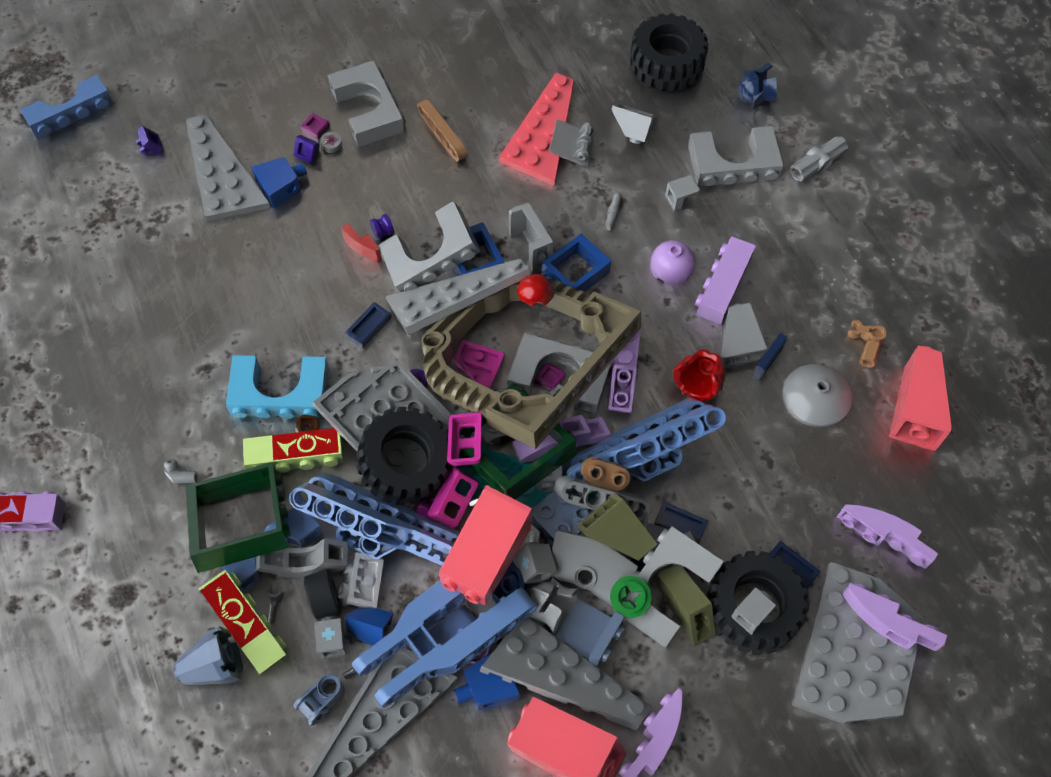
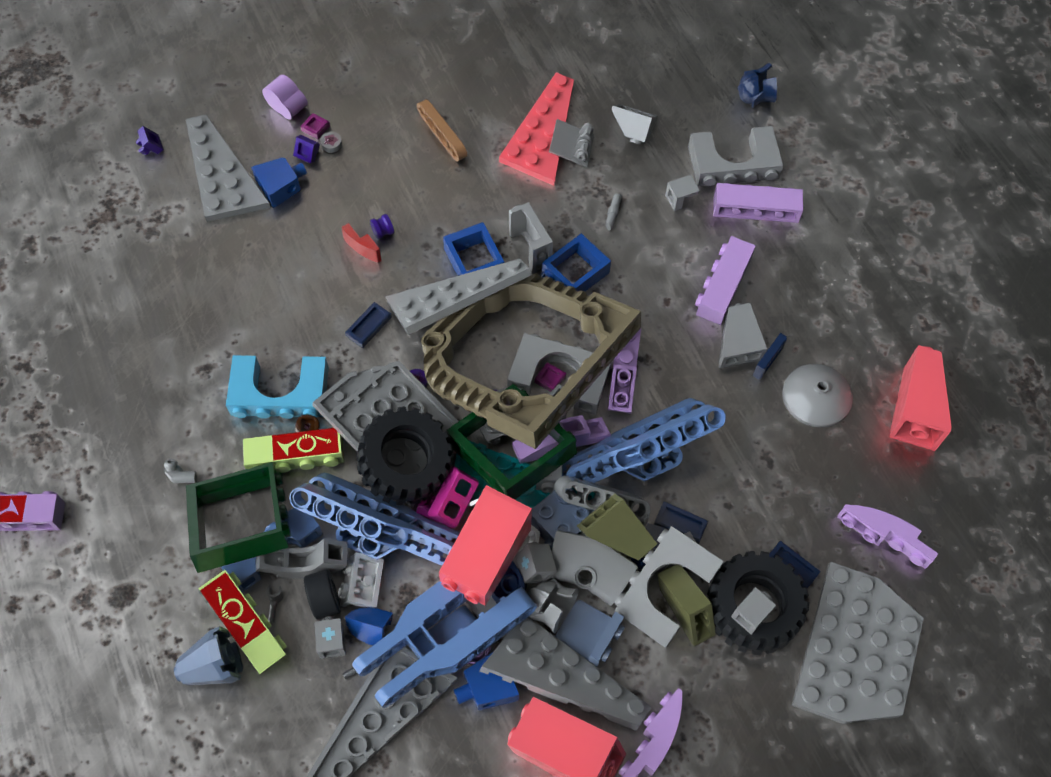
medium blue arch [20,75,113,139] -> none
sand blue piece [293,674,345,726] -> none
light grey arch [328,60,406,147] -> none
light grey arch [378,201,481,292] -> none
dark pink piece [447,412,482,466] -> none
dark pink wing [454,340,505,389] -> none
red hair [517,274,554,307] -> none
medium nougat plate [581,457,630,491] -> none
green gear [610,576,652,618] -> none
black tyre [630,13,709,91] -> none
lavender cylinder [650,240,694,285] -> none
red hair [673,349,725,403] -> none
light grey piece [790,136,849,182] -> none
lavender slope [842,583,947,651] -> none
medium nougat bar [847,320,887,368] -> none
none -> lavender piece [262,74,308,120]
none -> lavender brick [713,183,803,223]

